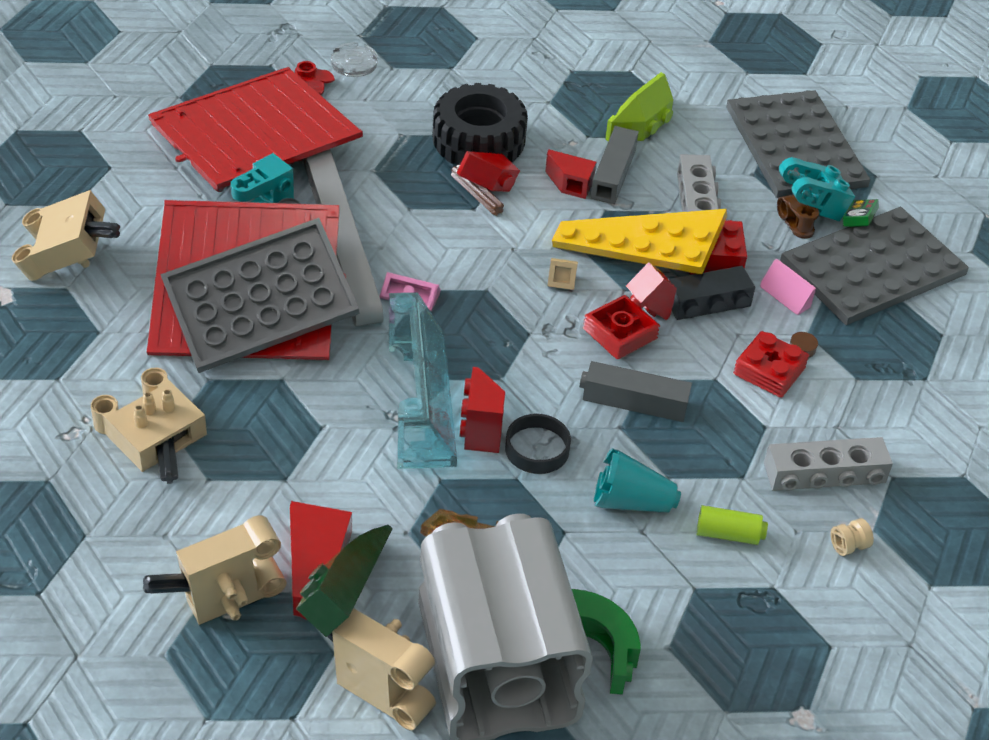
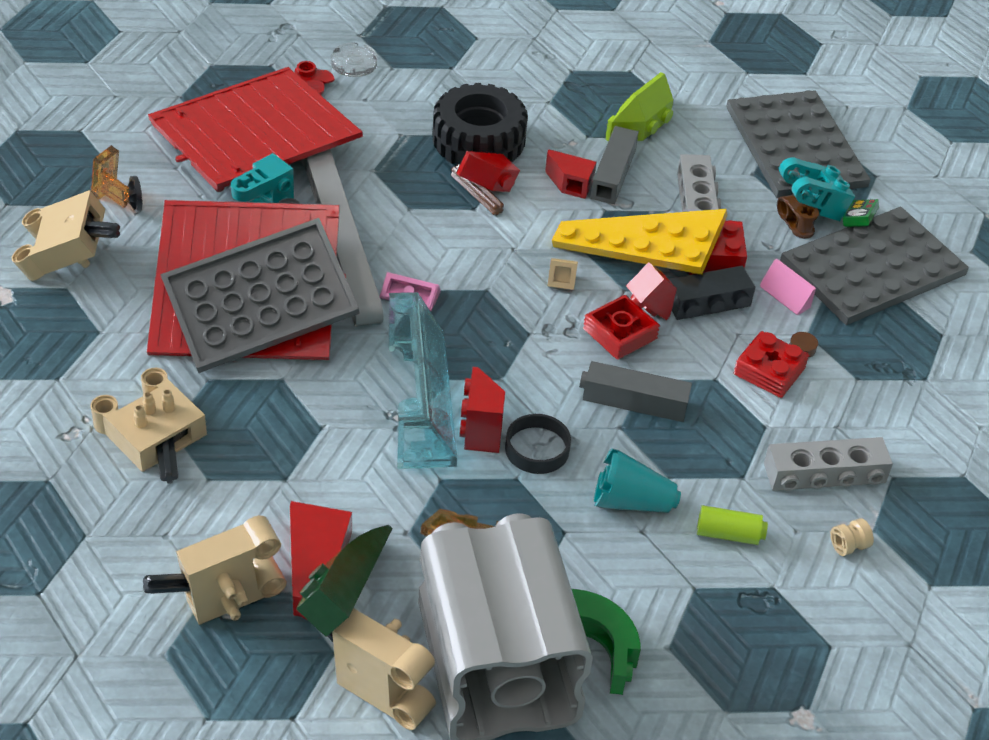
none -> clear orange piece [91,145,143,213]

